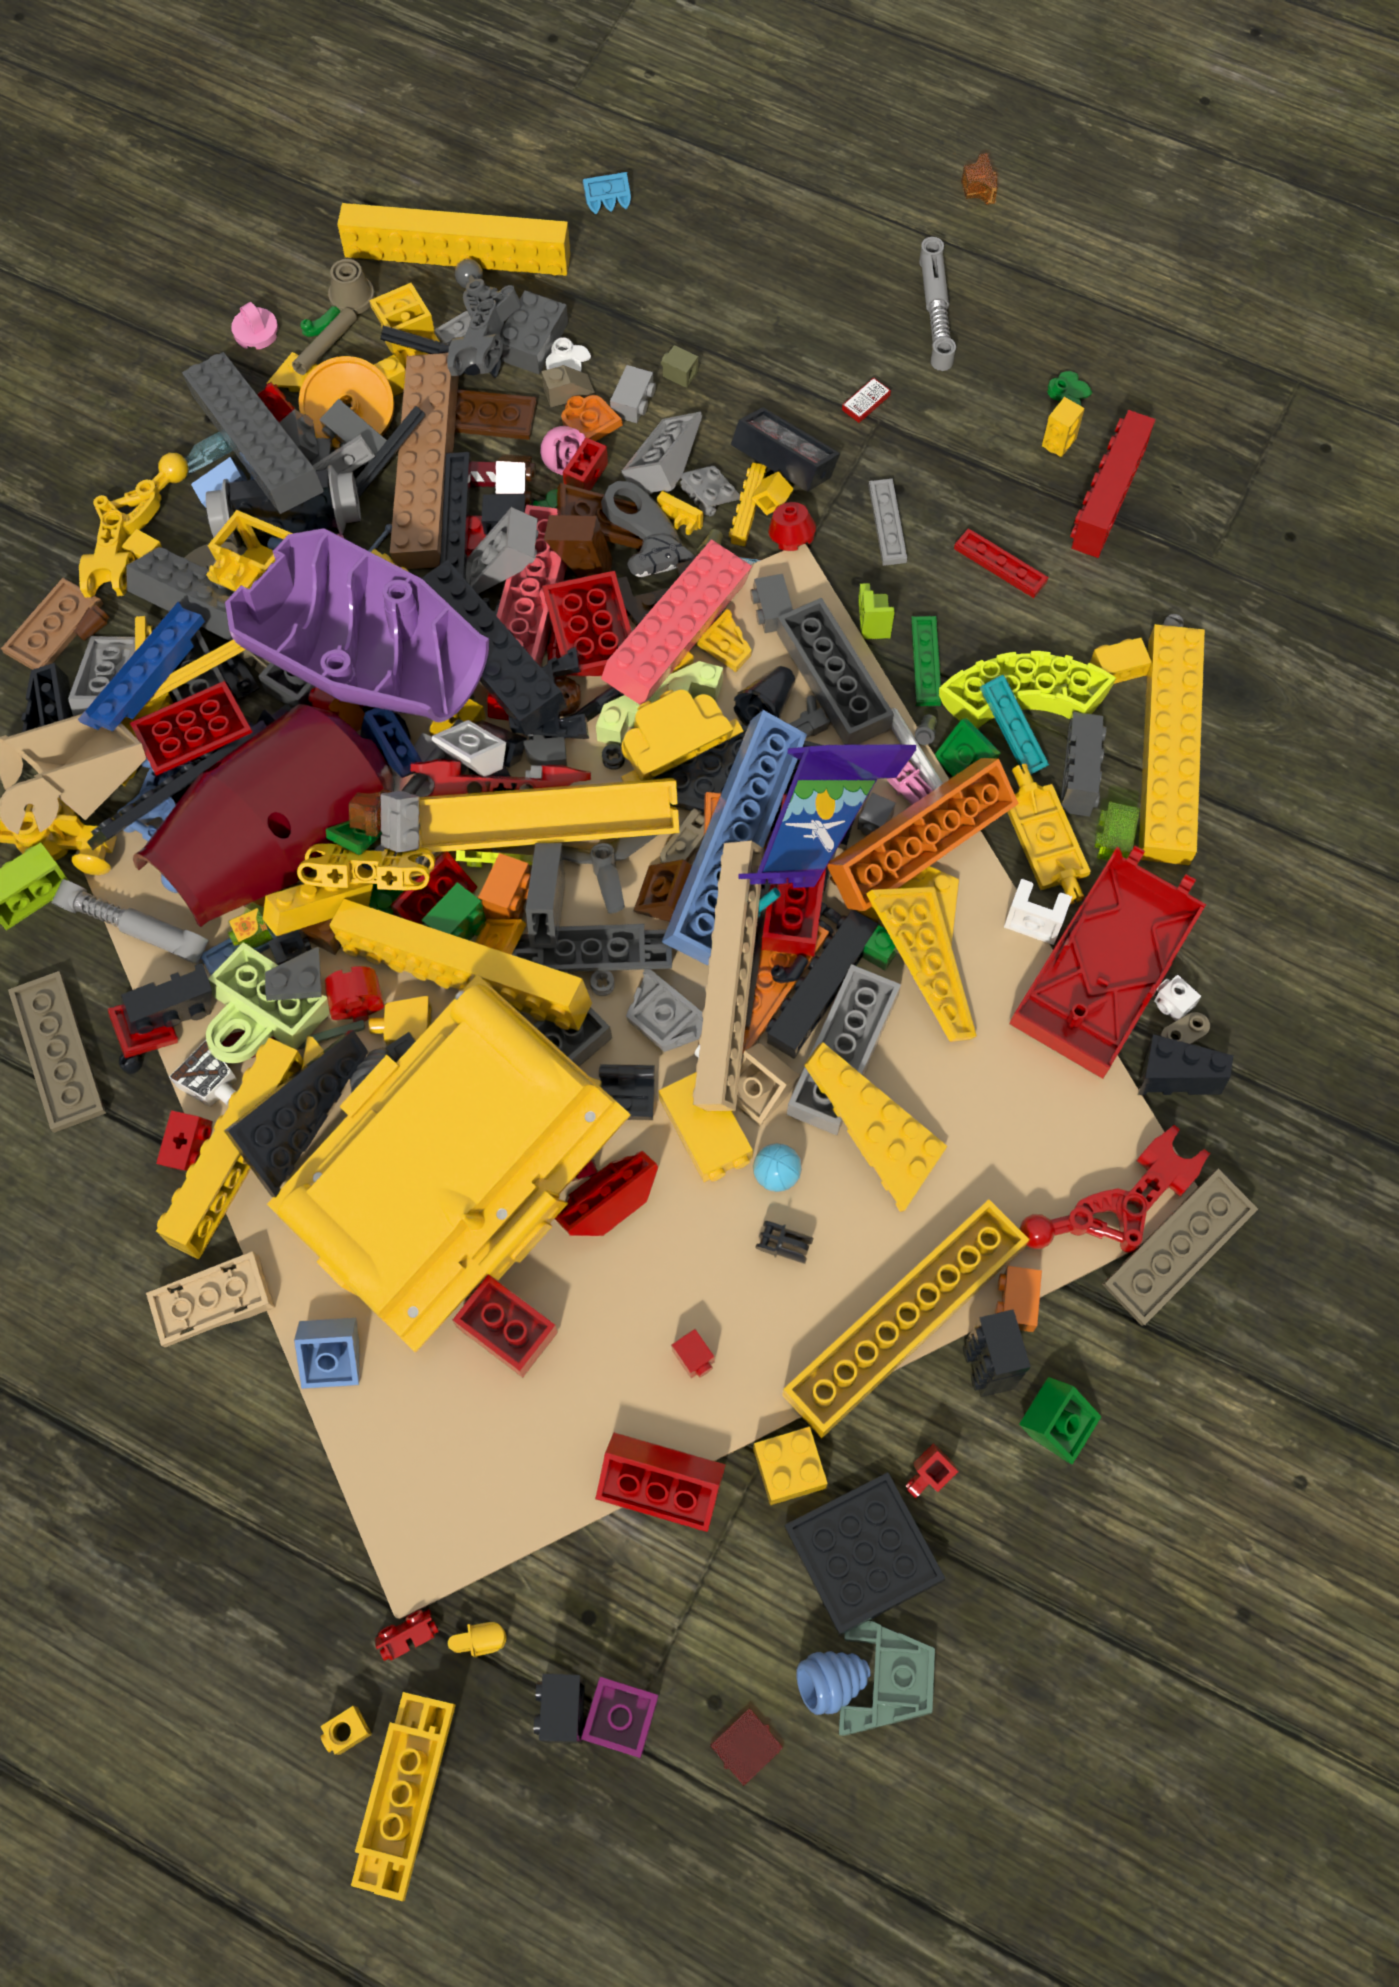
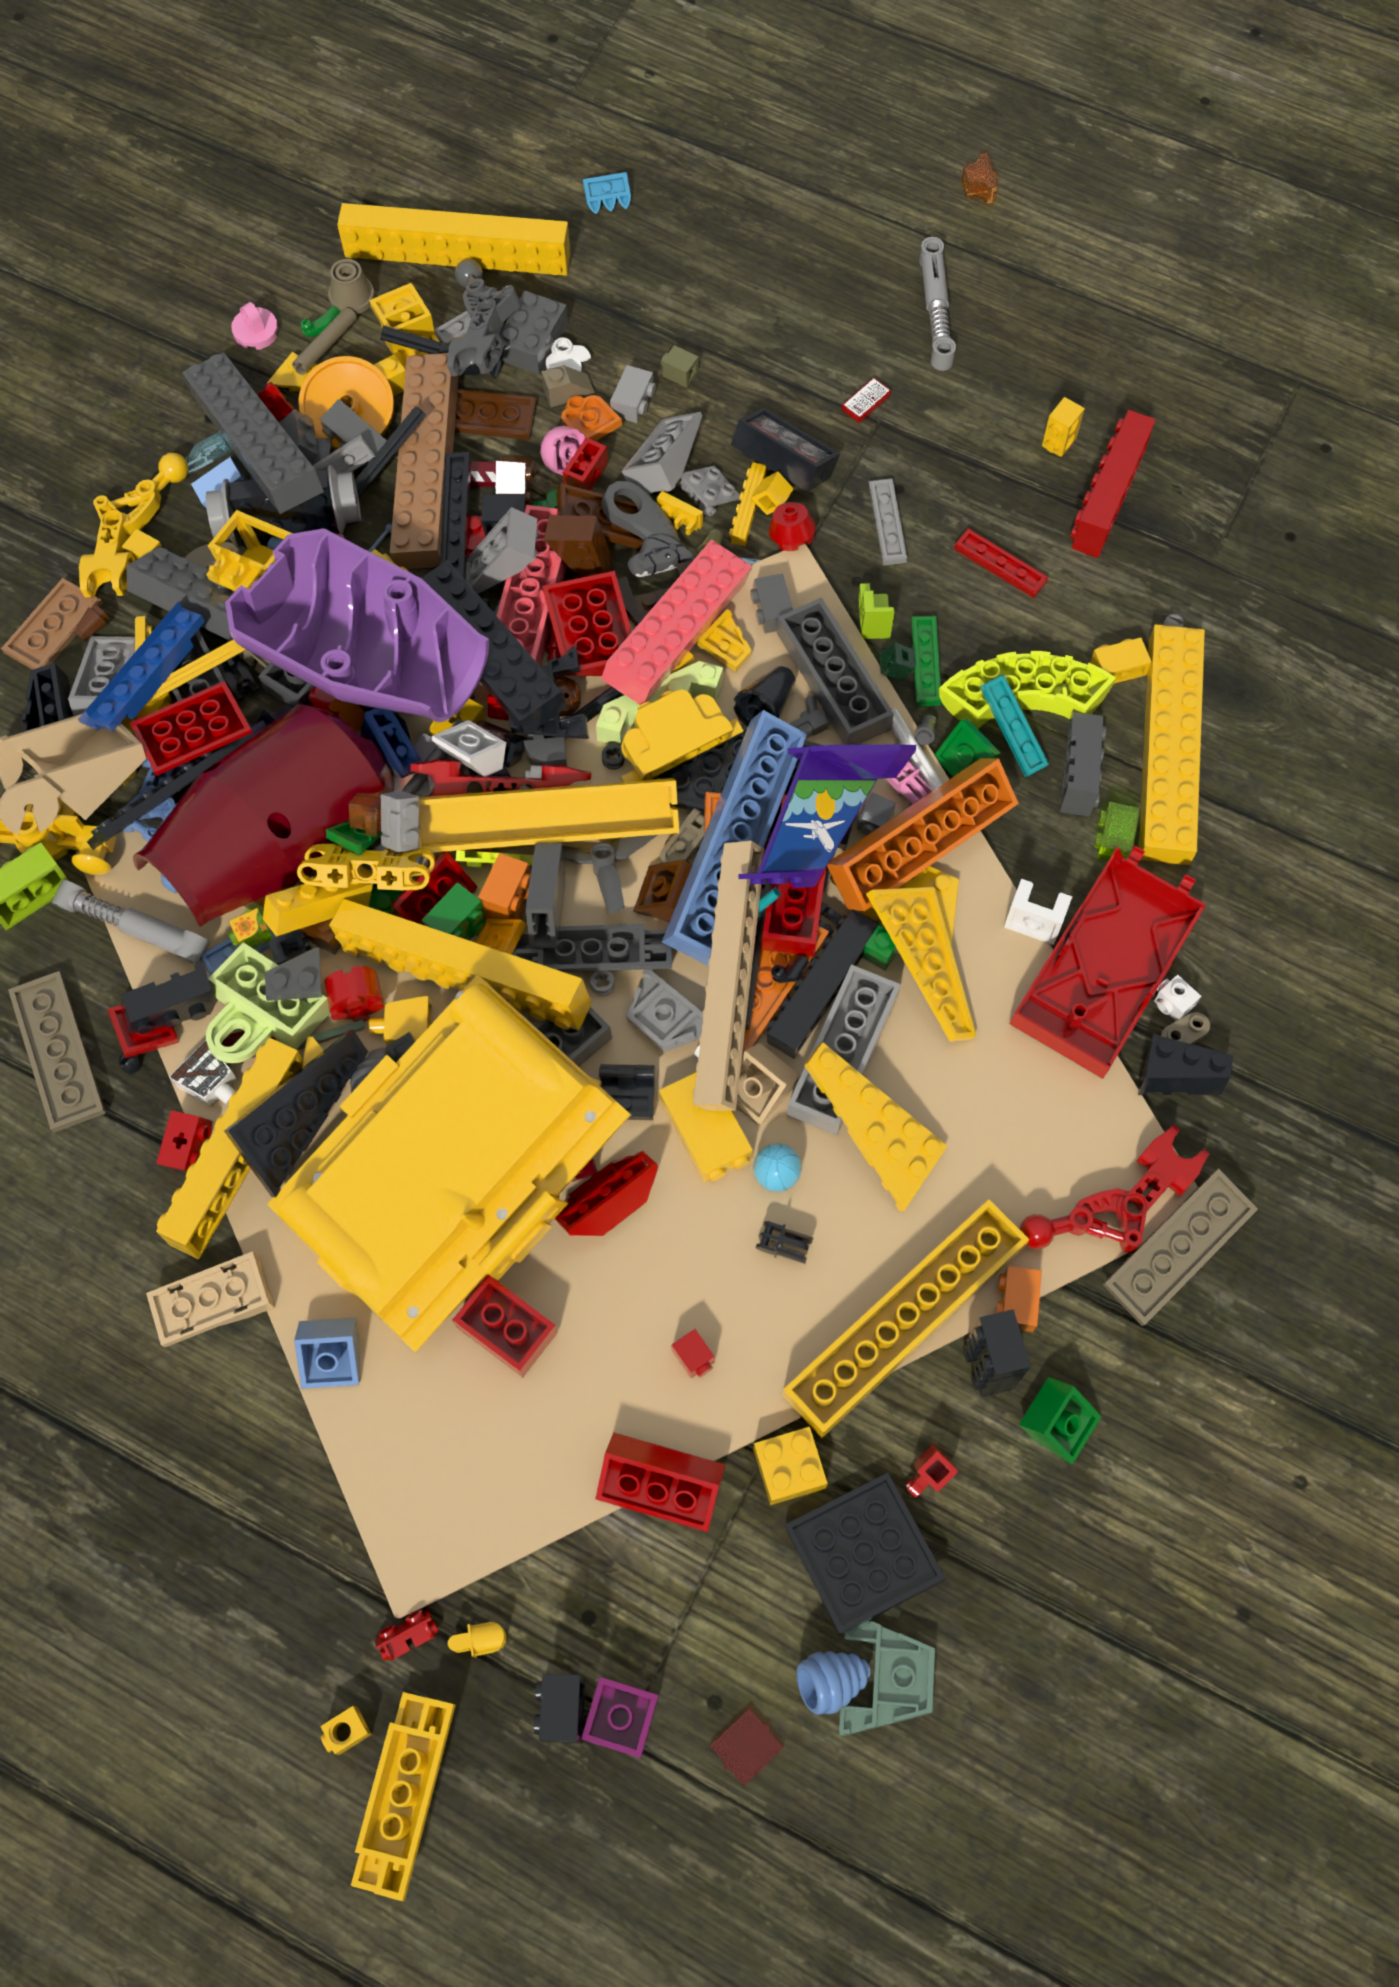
yellow plate [1007,764,1091,904] -> none
green plate [1047,371,1092,406] -> none
none -> clear green piece [880,642,915,680]

